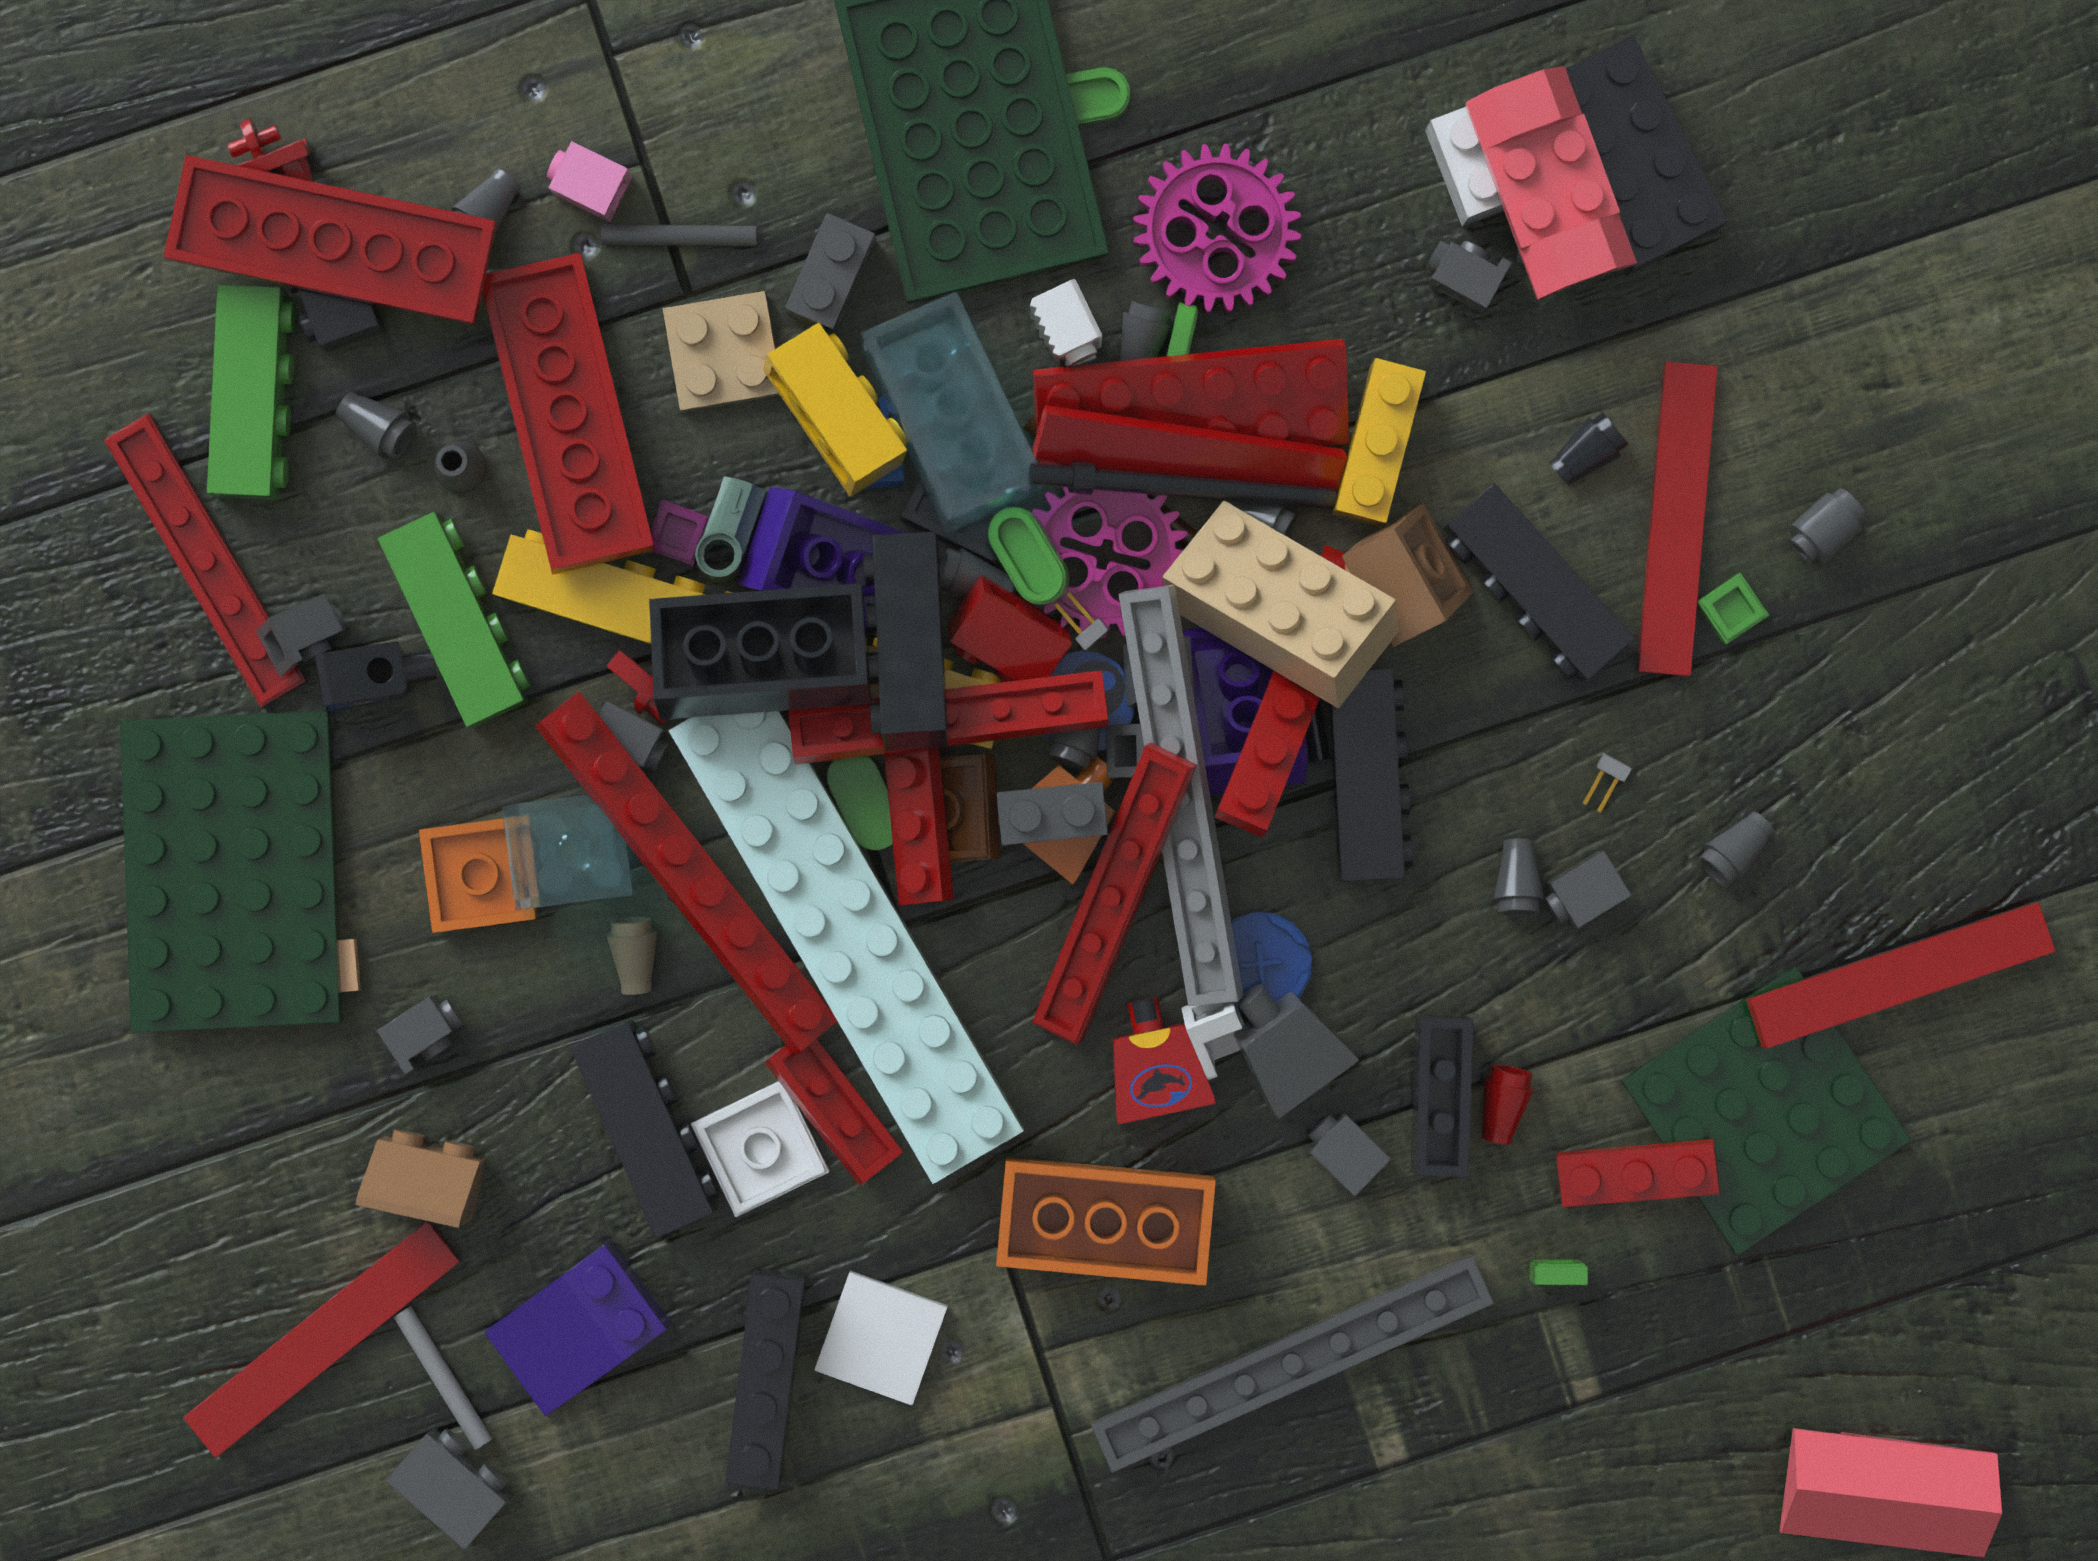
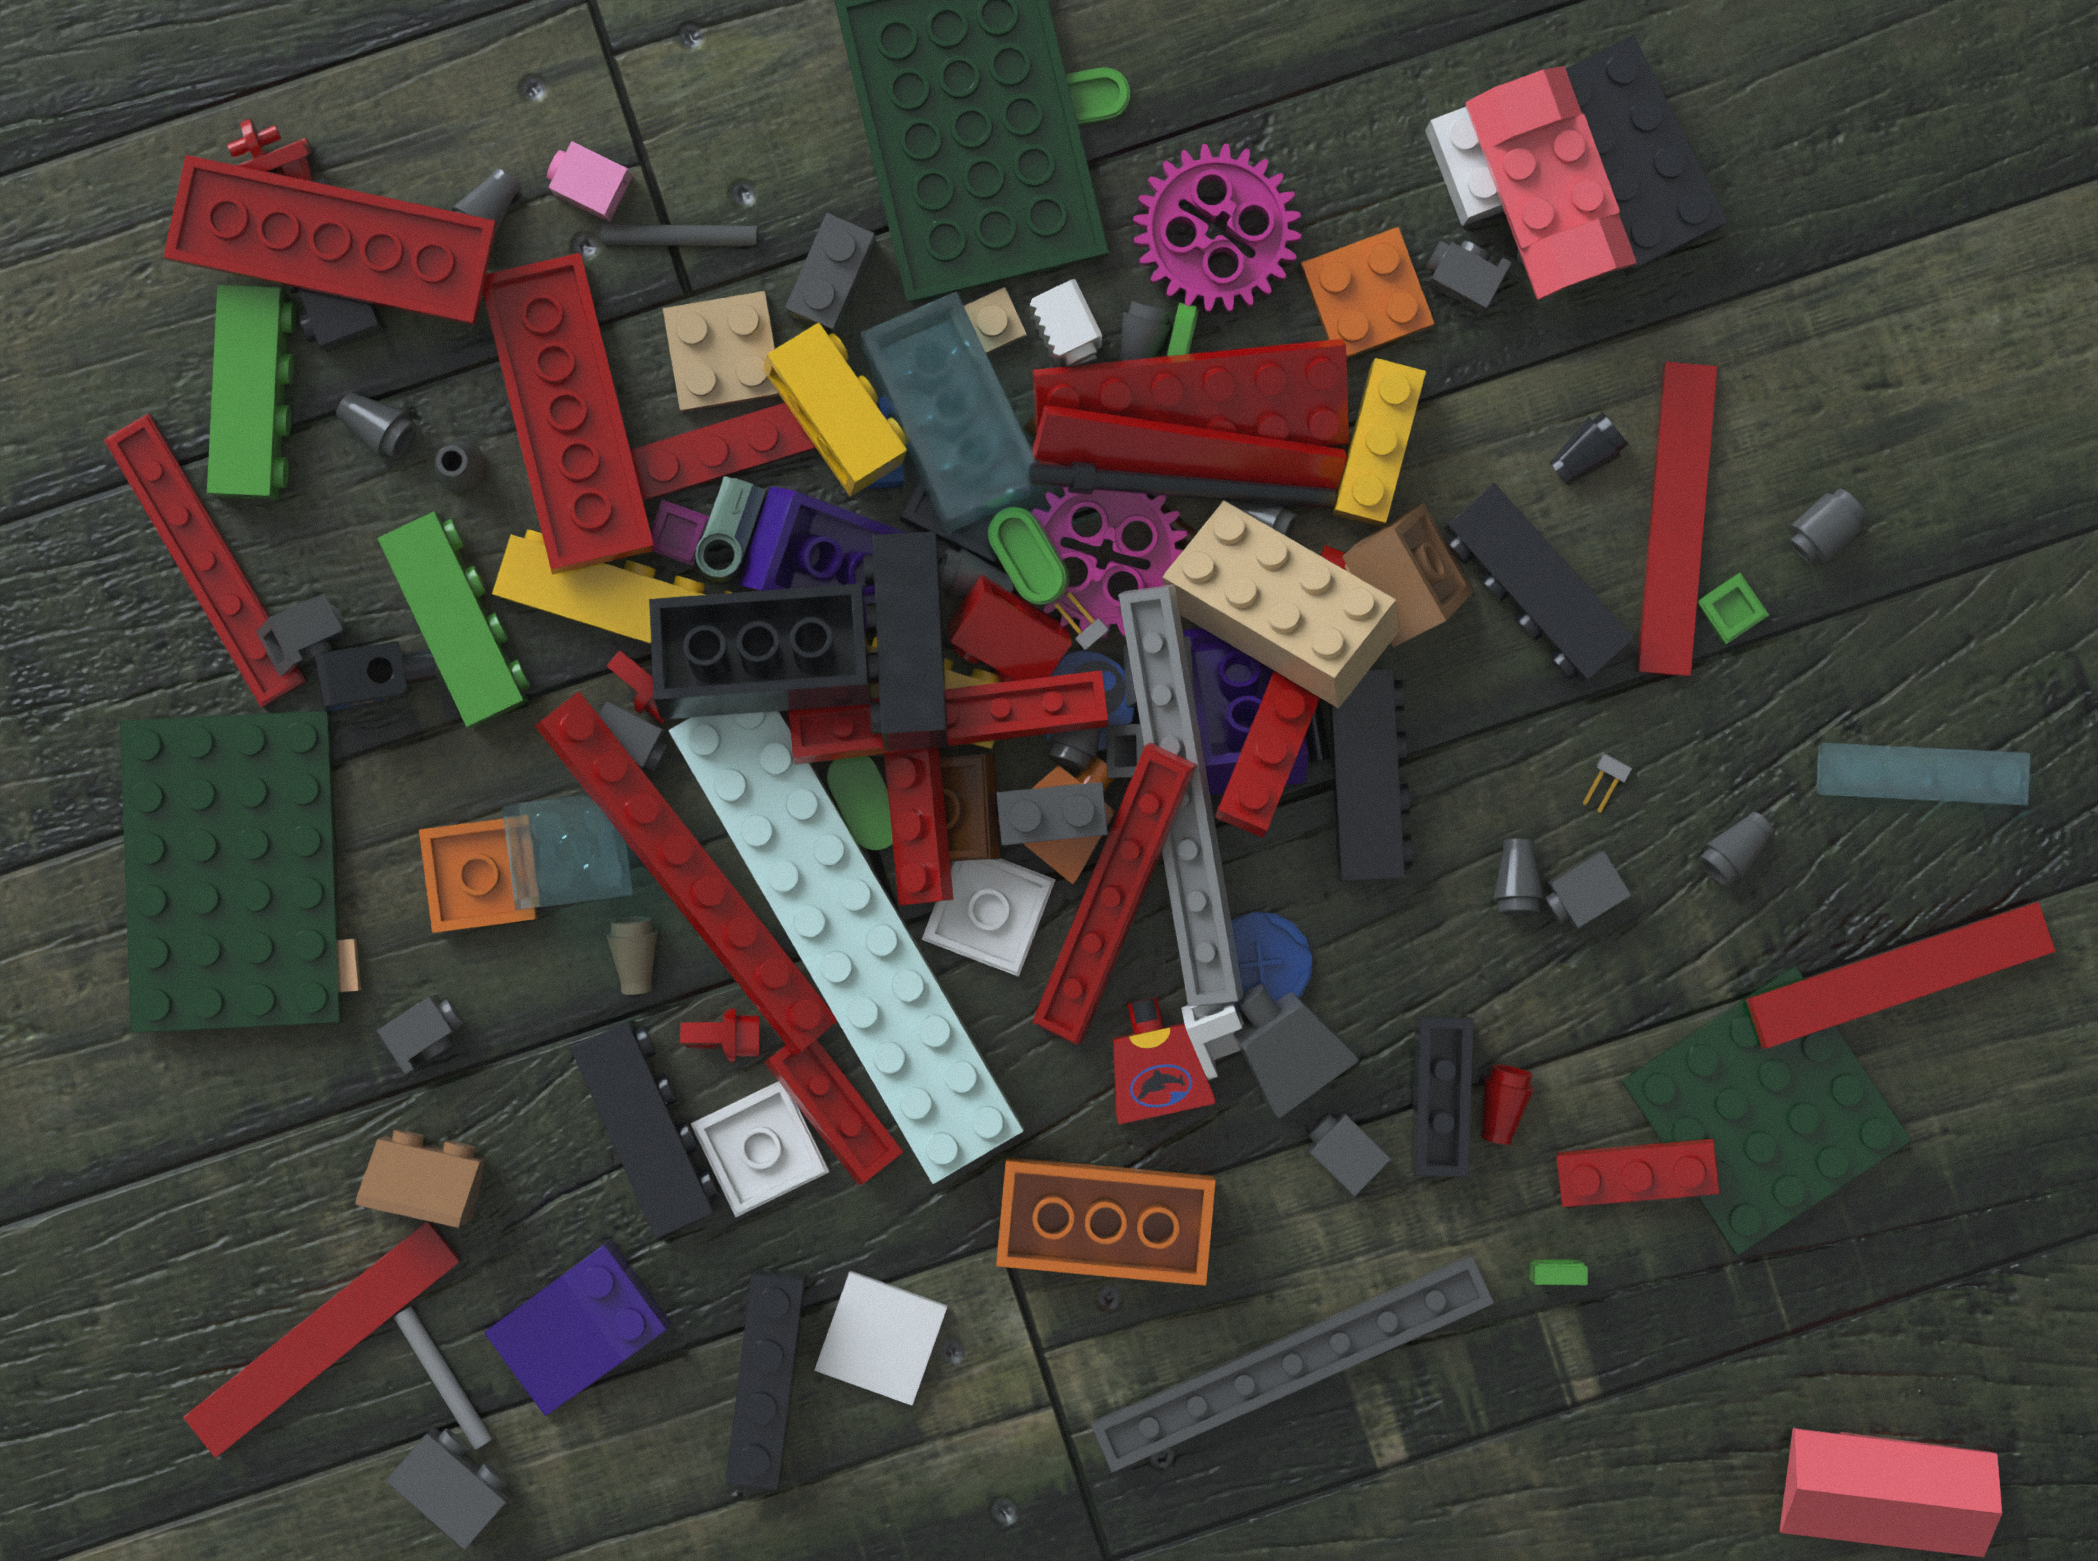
none -> red plate [630,403,817,502]
none -> red piece [680,1008,759,1063]
none -> white tile [922,858,1056,977]
none -> tan plate [958,287,1027,358]
none -> orange plate [1300,227,1435,358]
none -> clear light blue plate [1817,743,2030,805]

